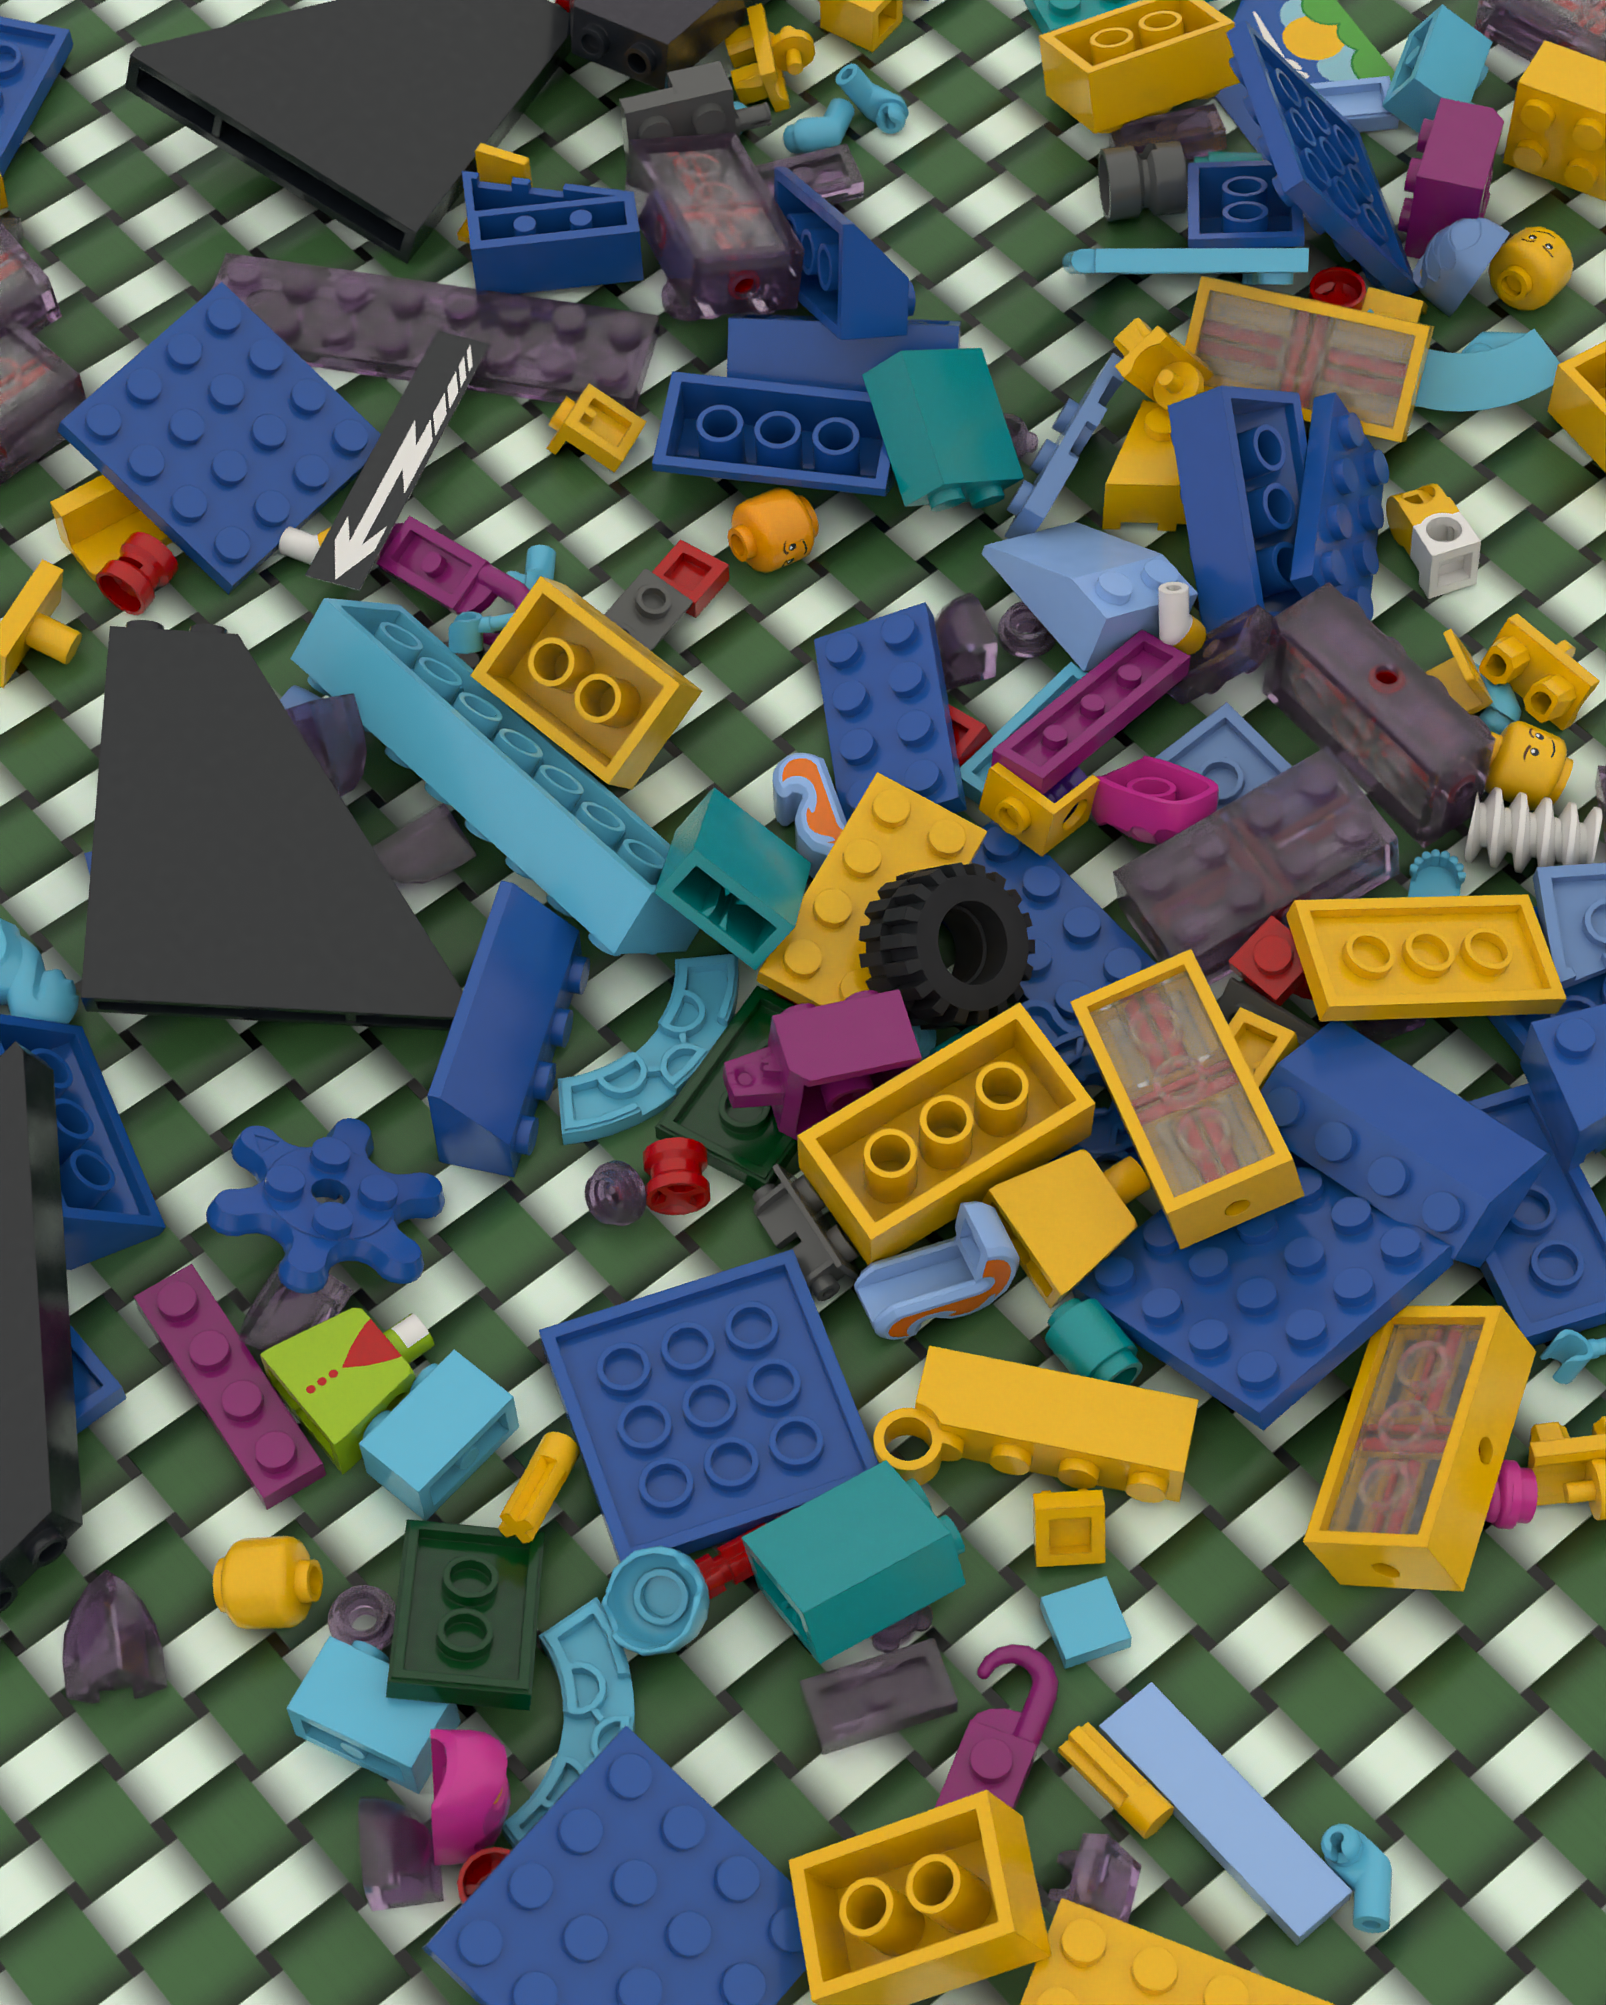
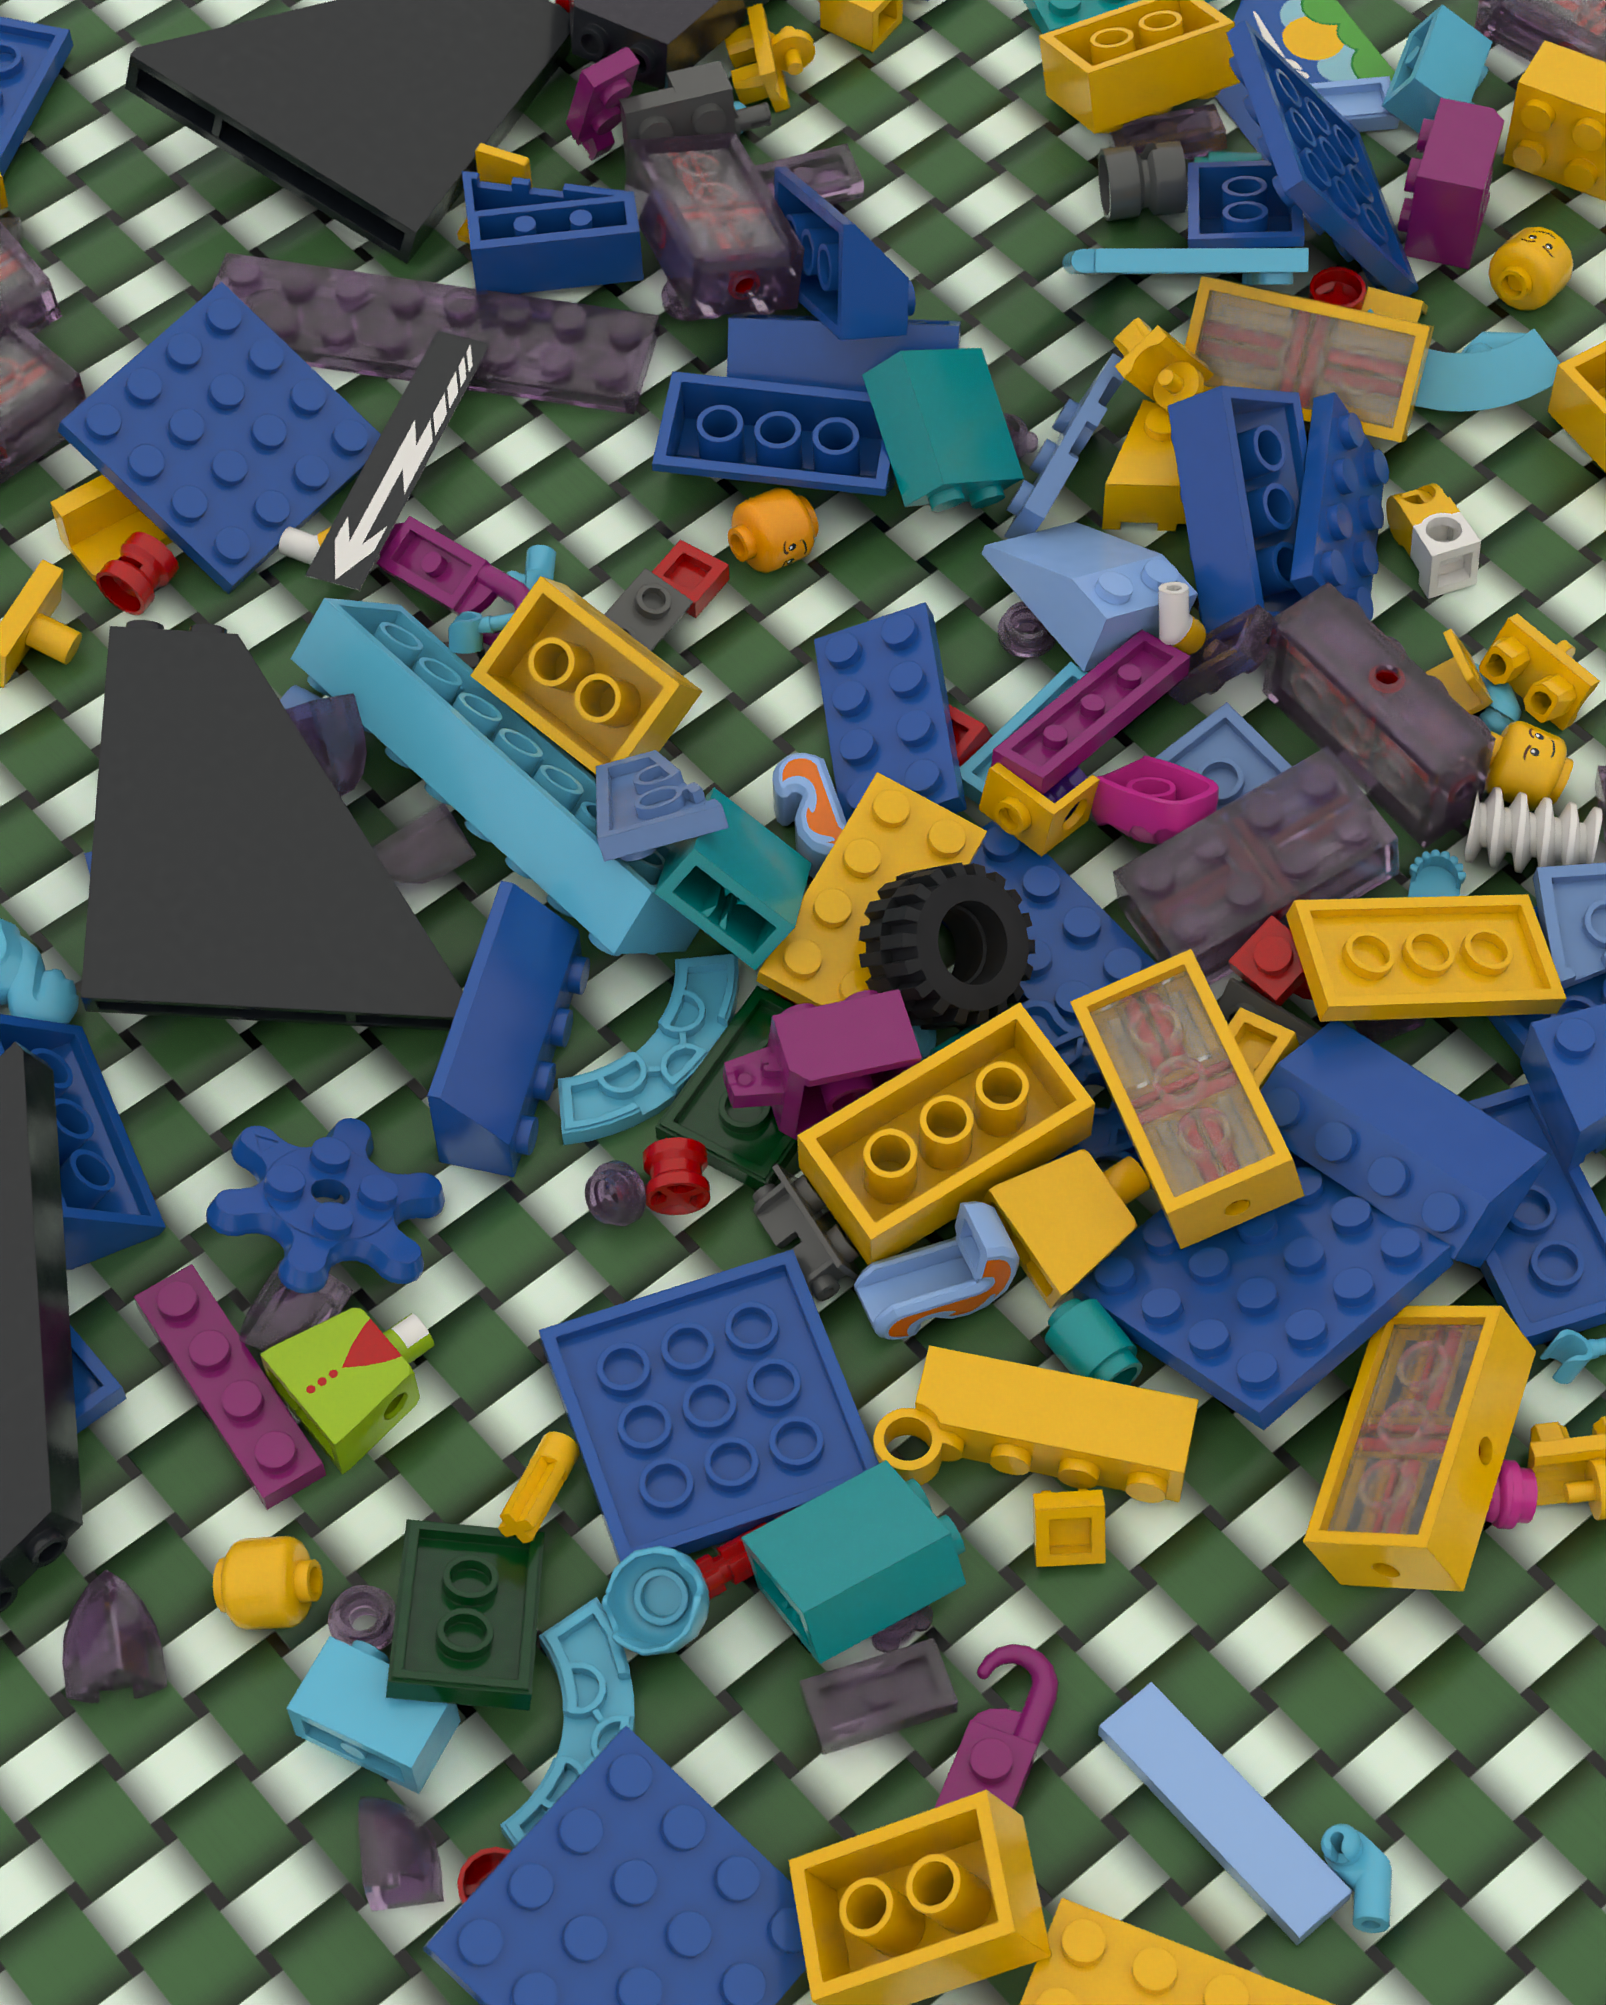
medium azure brick [359,1349,519,1521] -> none
dark pink piece [430,1729,511,1866] -> none
yellow bracket [546,383,646,473] -> none
medium azure arm [783,98,855,154] -> none
medium azure arm [836,63,908,134] -> none
clear purple brick [934,592,998,690] -> none
medium azure tile [1040,1576,1132,1669] -> none
clear purple tile [1048,1833,1142,1923] -> none
yellow piece [1058,1722,1175,1839] -> none
medium blue piece [1413,218,1510,318] -> none
none -> magenta hinge [566,47,640,161]
none -> medium blue wing [596,750,729,862]

